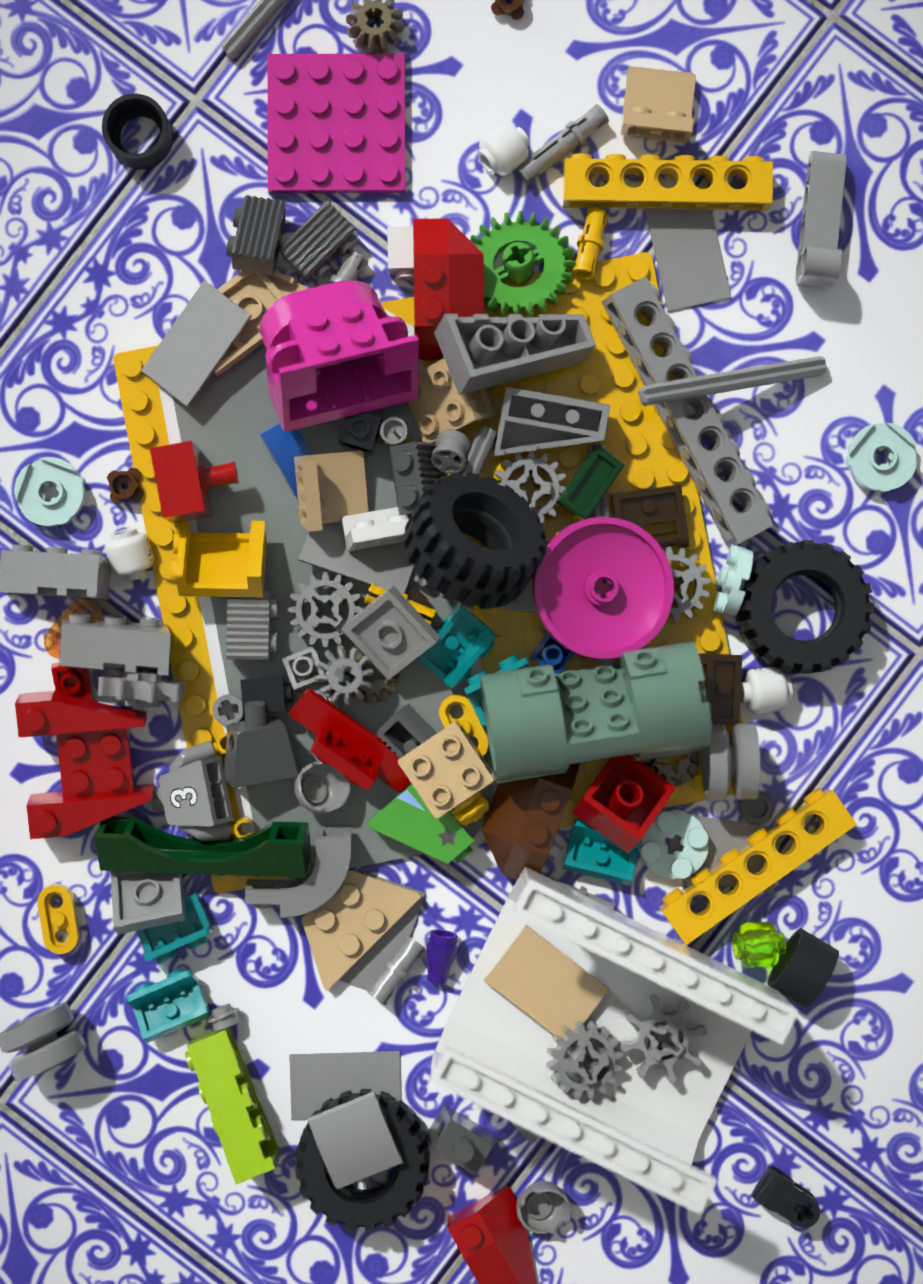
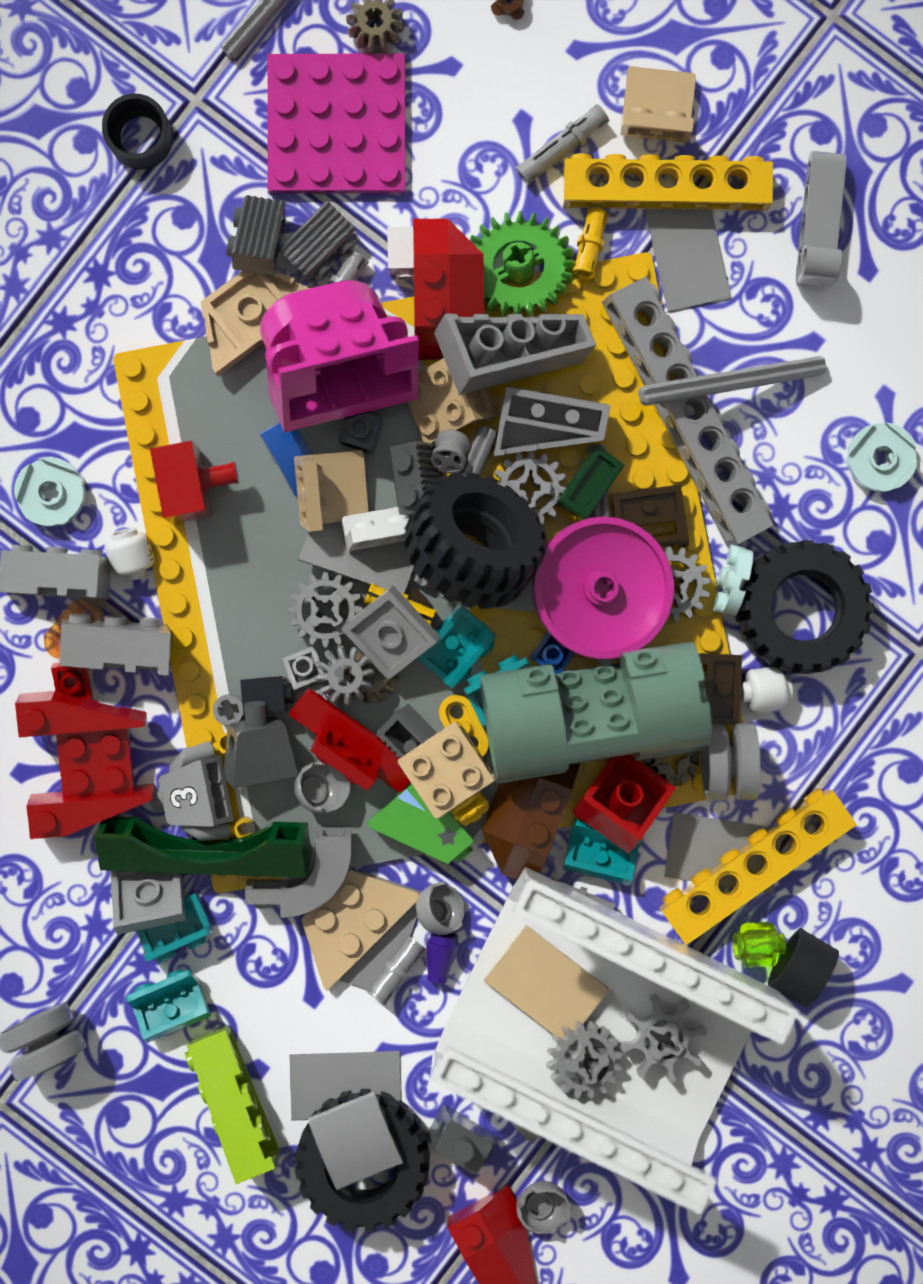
yellow plate [37,884,80,954] -> none
light grey gear [98,670,186,707] -> none
reddish brown plate [107,467,144,504] -> none
light grey window [141,280,252,407] -> none
yellow panel [170,520,267,598] -> none
light grey plate [207,1003,240,1032] -> none
light grey brick [226,590,278,660] -> none
light grey piece [378,417,414,447] -> none
white head [477,123,530,176] -> none
light aqua plate [639,810,709,879] -> none
dark grey tile [738,791,774,825] -> none
black piece [750,1165,820,1228] -> none
none -> light grey hair [416,882,465,935]

